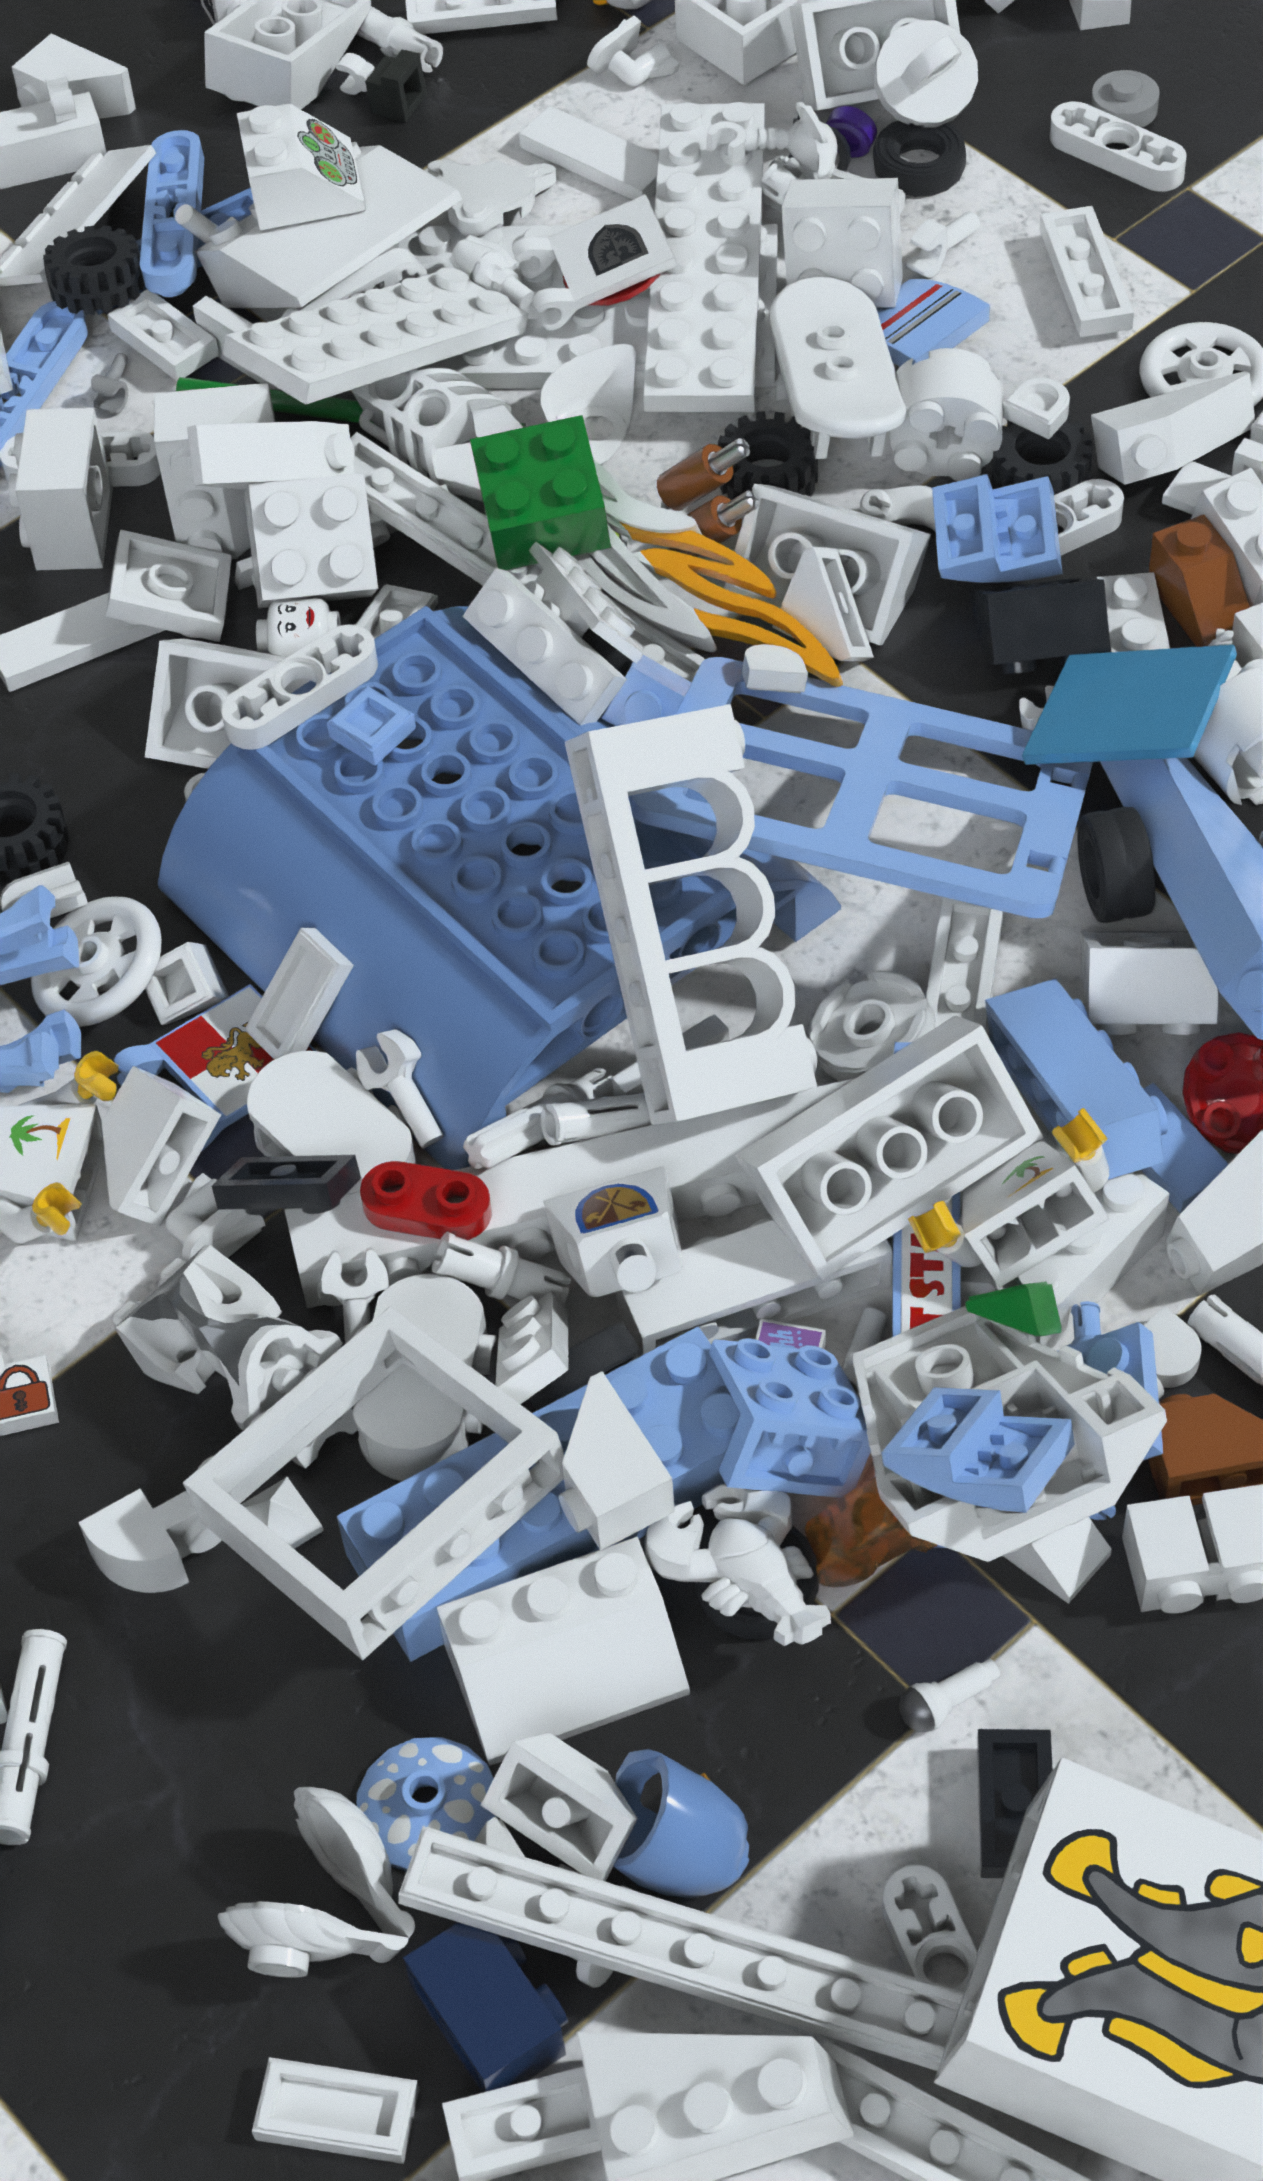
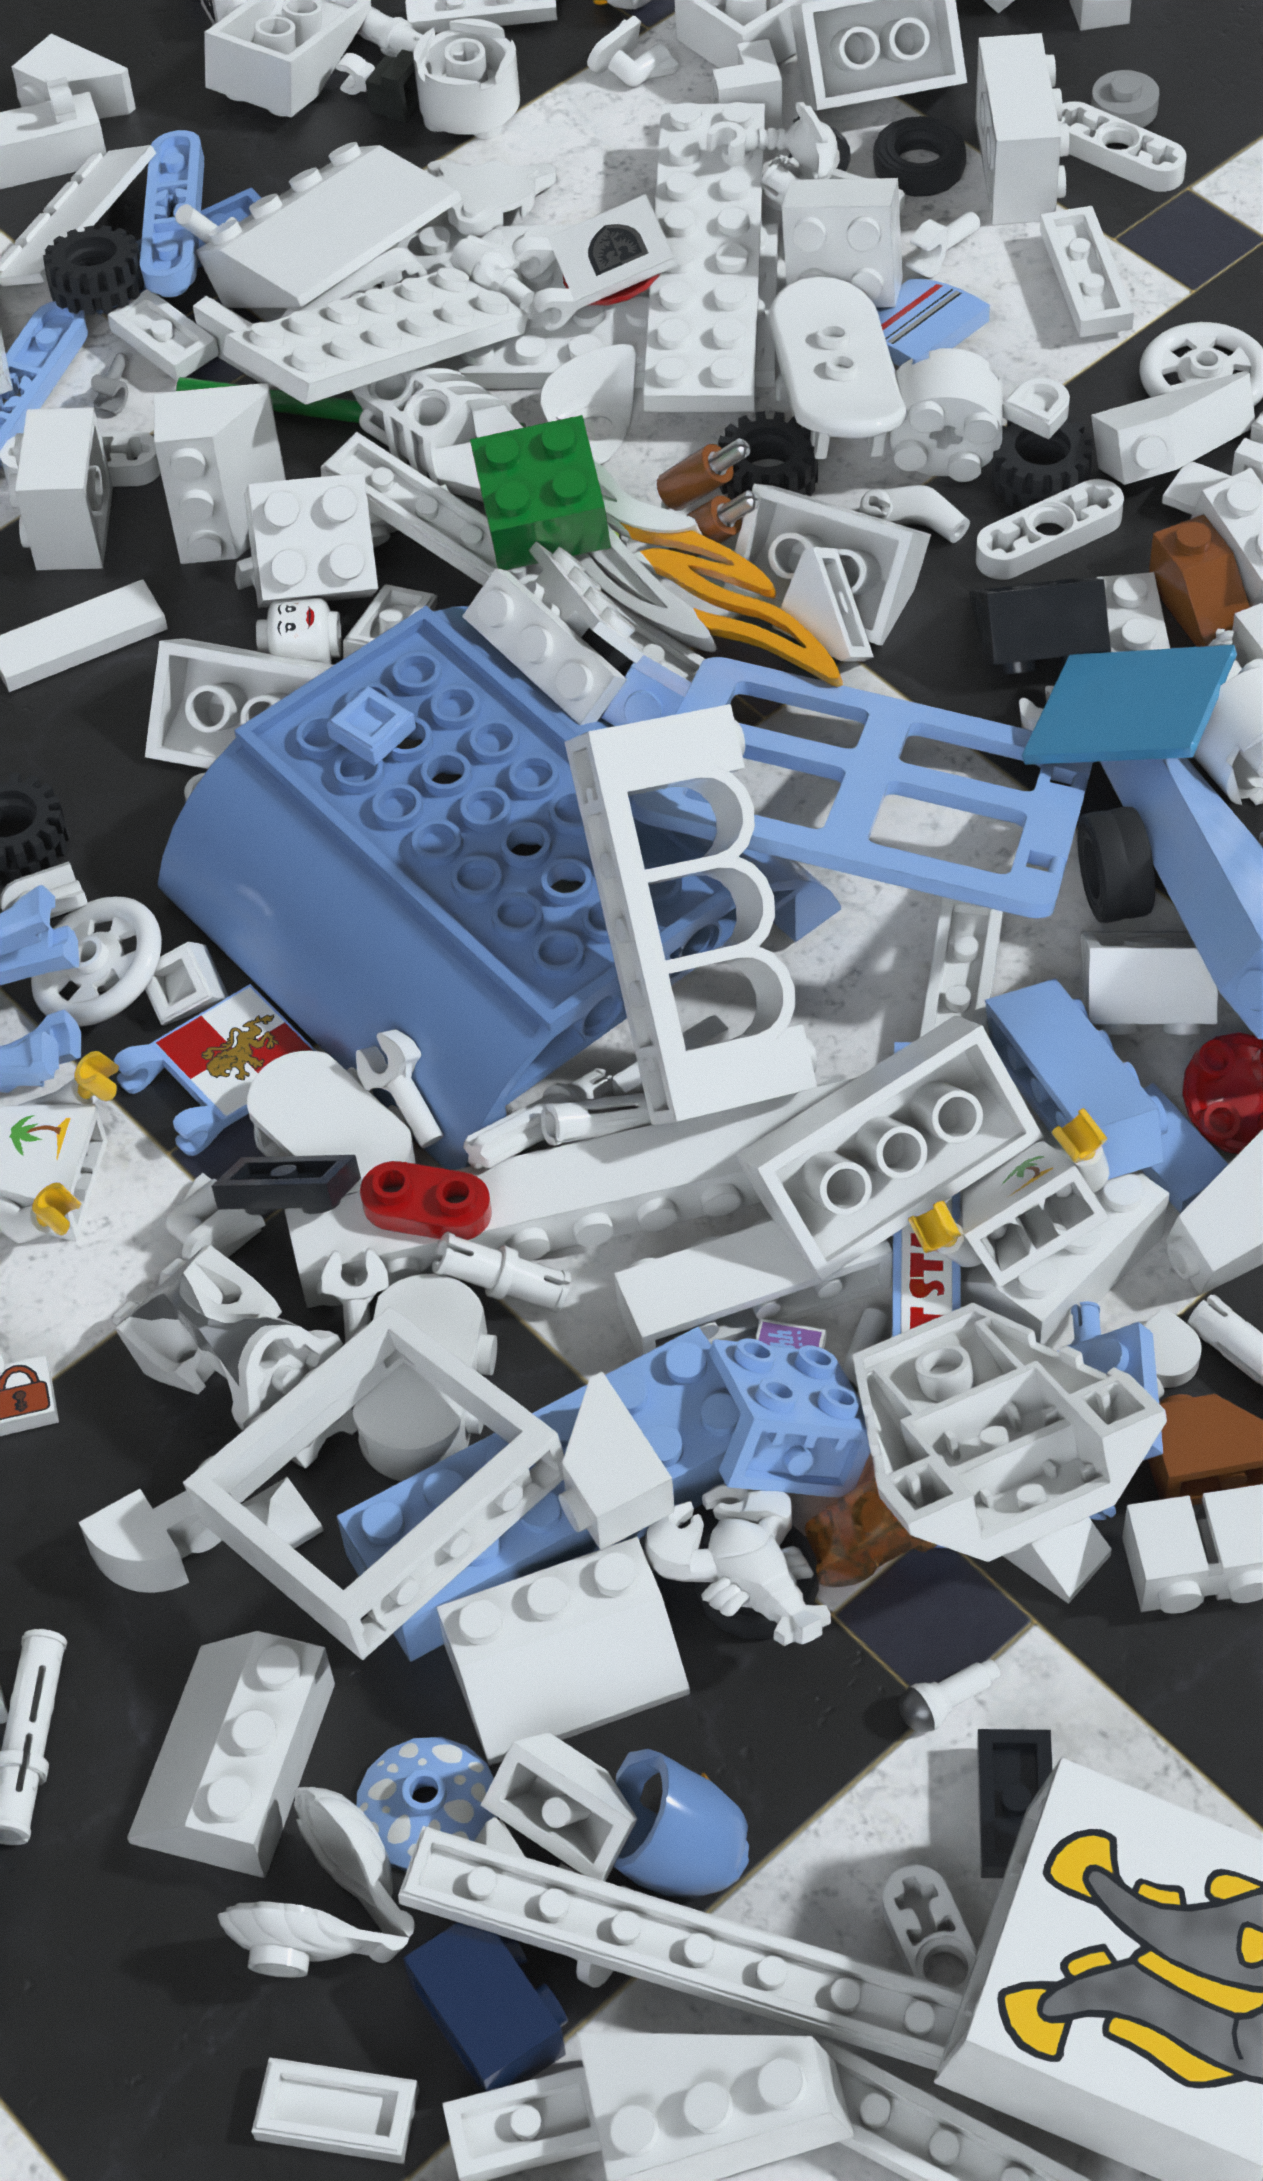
white slope [102,1066,221,1227] -> none
white plate [105,529,232,642] -> none
white slope [187,421,355,489] -> none
white beam [221,624,378,750] -> none
white slope [237,103,366,230] -> none
white tile [244,928,354,1060] -> none
white plate [495,1291,568,1404] -> none
white tile [519,105,658,200] -> none
black tyre [529,1322,639,1410] -> none
white torso [543,1166,682,1297] -> none
white tile [741,644,808,693] -> none
white tile [809,971,934,1082] -> none
dark purple tile [825,106,877,158] -> none
white tile [874,20,978,128] -> none
light blue slope [881,1387,1075,1513] -> none
light blue slope [932,474,1062,583] -> none
green slope [965,1281,1062,1337] -> none
none -> white slope [127,1631,335,1878]
none -> white brick [413,18,520,139]
none -> white piece [712,39,783,130]
none -> white brick [975,33,1069,225]

